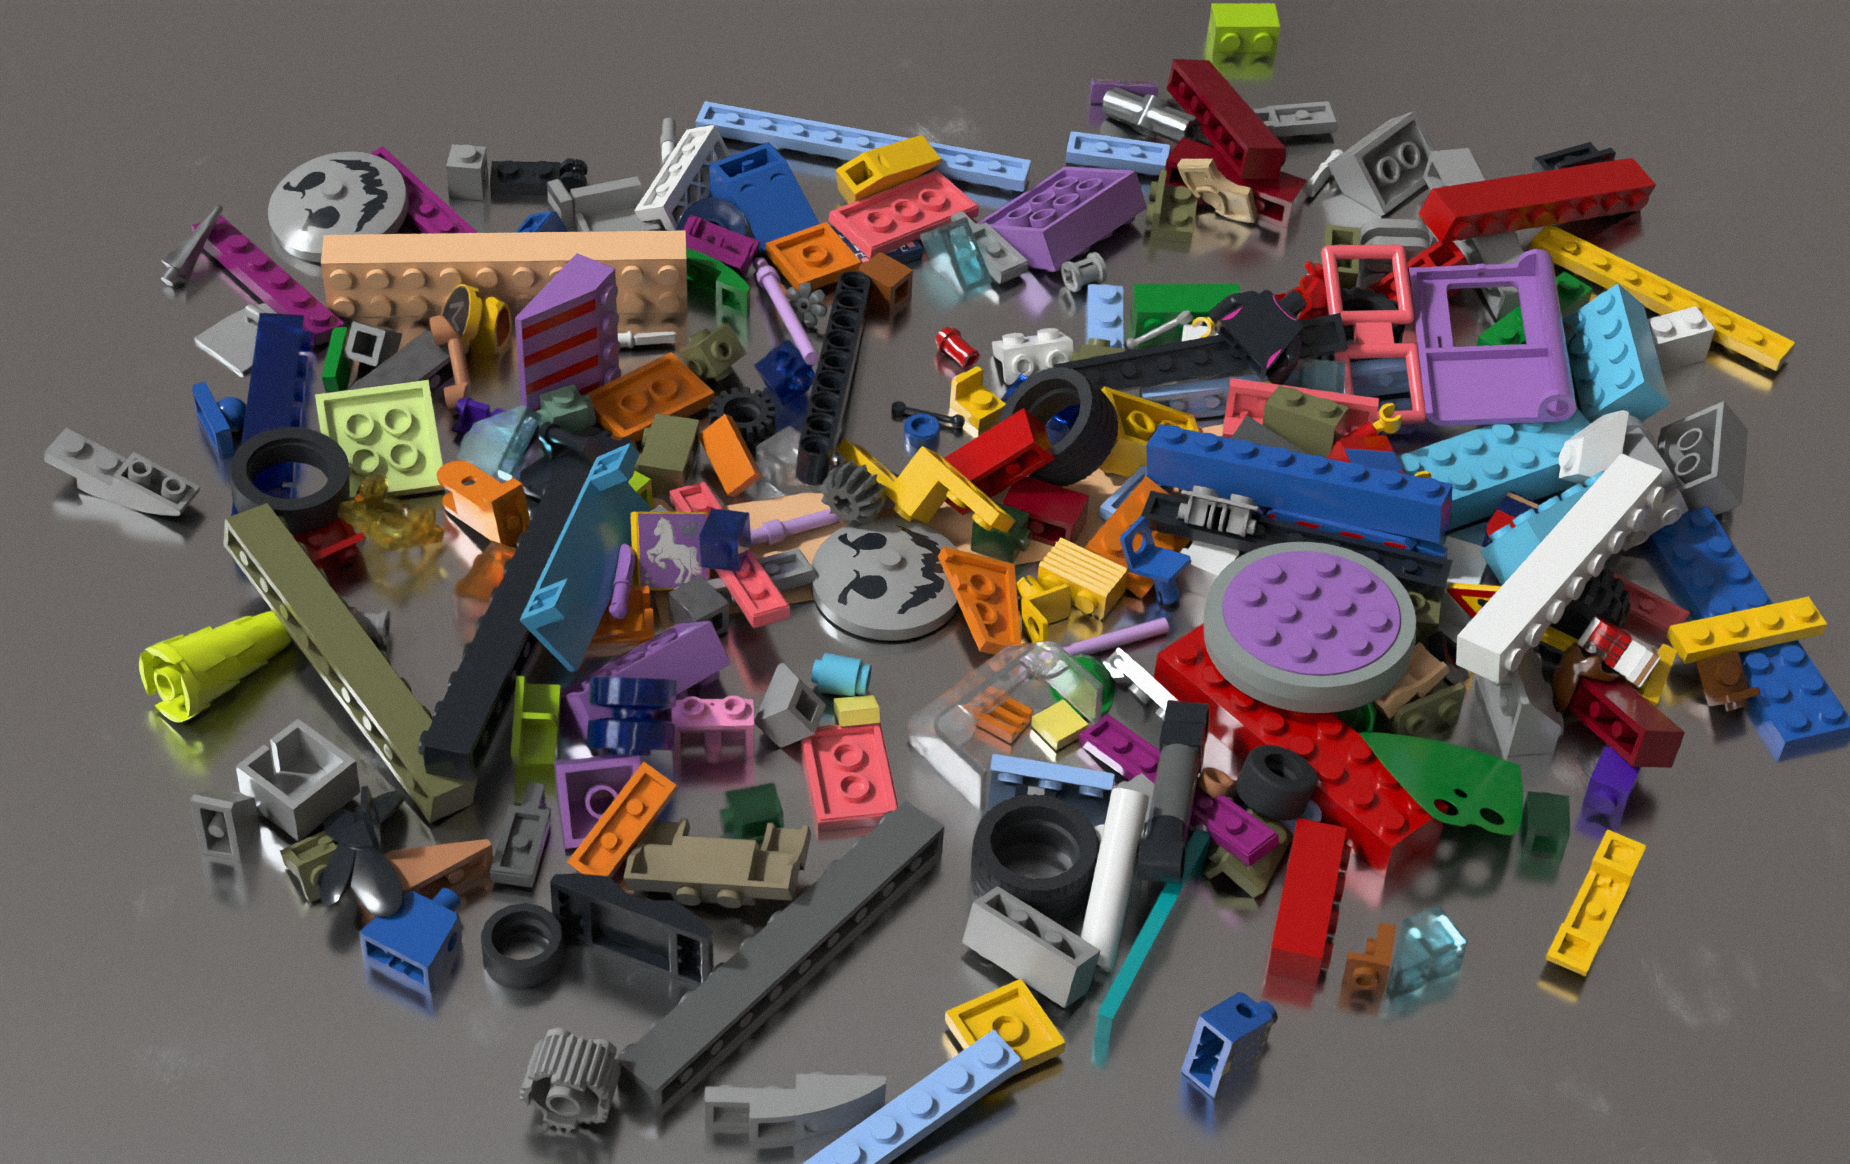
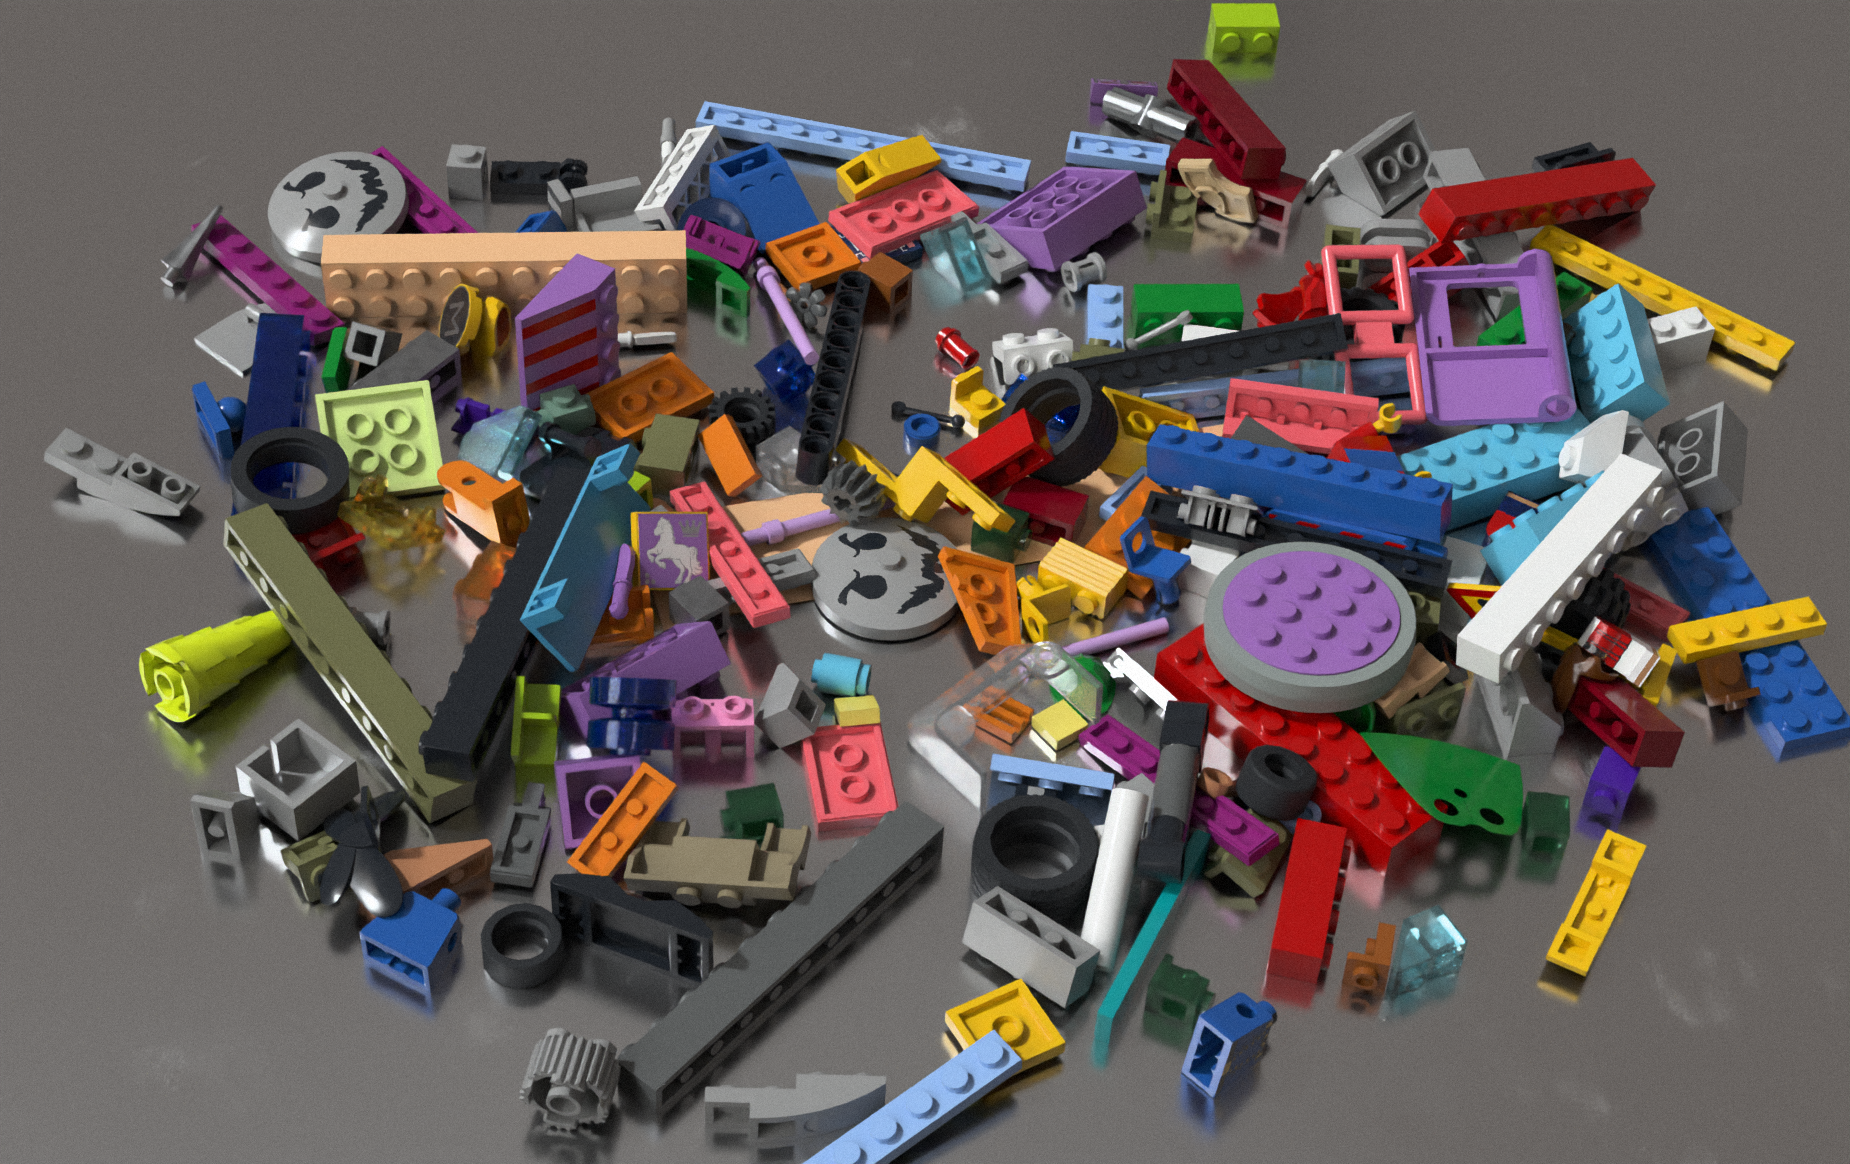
nougat bar [430,315,471,416] -> none
olive brick [680,323,747,382] -> none
clear blue brick [699,508,751,572] -> none
black torso [1192,289,1307,385] -> none
light grey hinge [1253,101,1338,137] -> none
olive brick [1262,385,1349,458] -> none
none -> clear green brick [1144,953,1216,1030]

